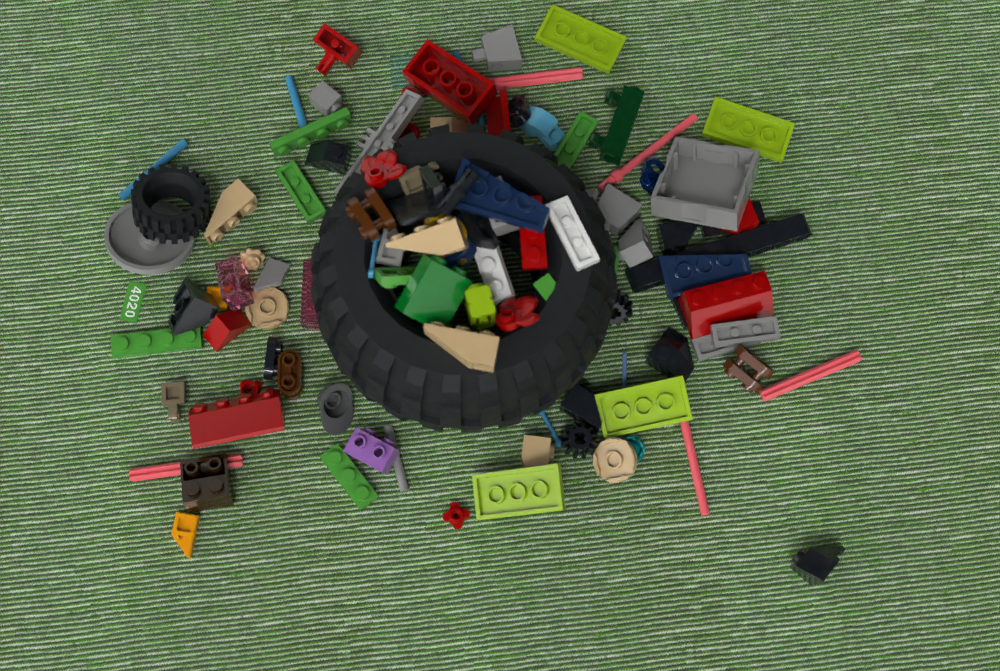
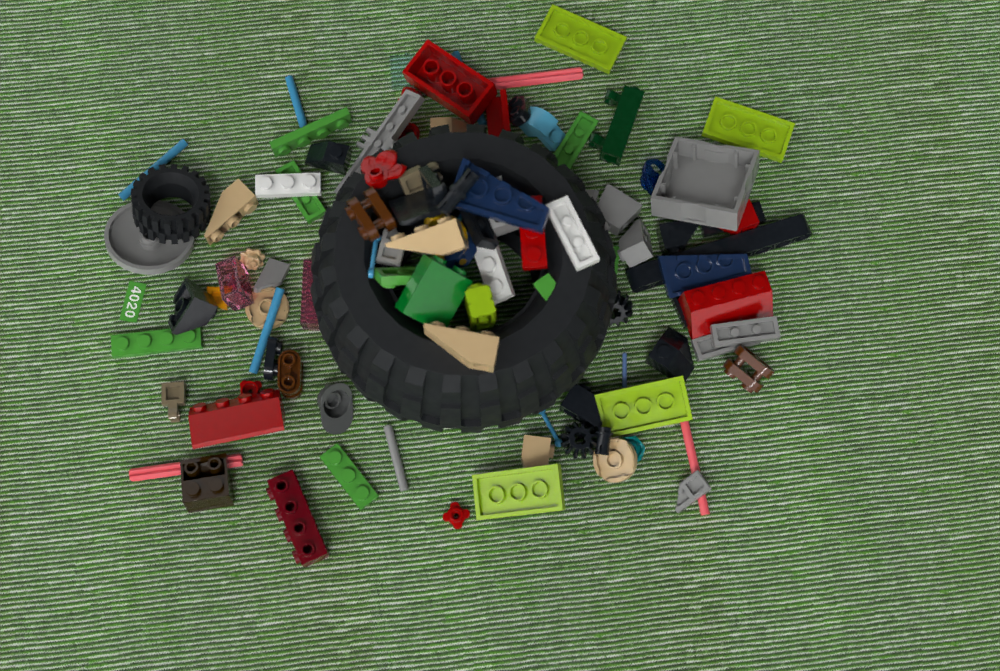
light orange tile [171,512,200,558] -> none
red slope [203,308,252,352] -> none
light grey brick [308,80,343,116] -> none
red brick [313,23,363,76] -> none
medium lavender brick [343,427,400,475] -> none
light grey torso [471,25,522,71] -> none
red plate [496,296,540,331] -> none
coral bar [597,113,698,192] -> none
coral axle [760,350,862,401] -> none
black slope [791,546,845,586] -> none
none -> dark azure bar [249,287,285,374]
none -> white plate [255,172,321,198]
none -> dark red brick [266,469,330,568]
none -> black pin [595,426,613,455]
none -> light grey tile [675,470,712,514]

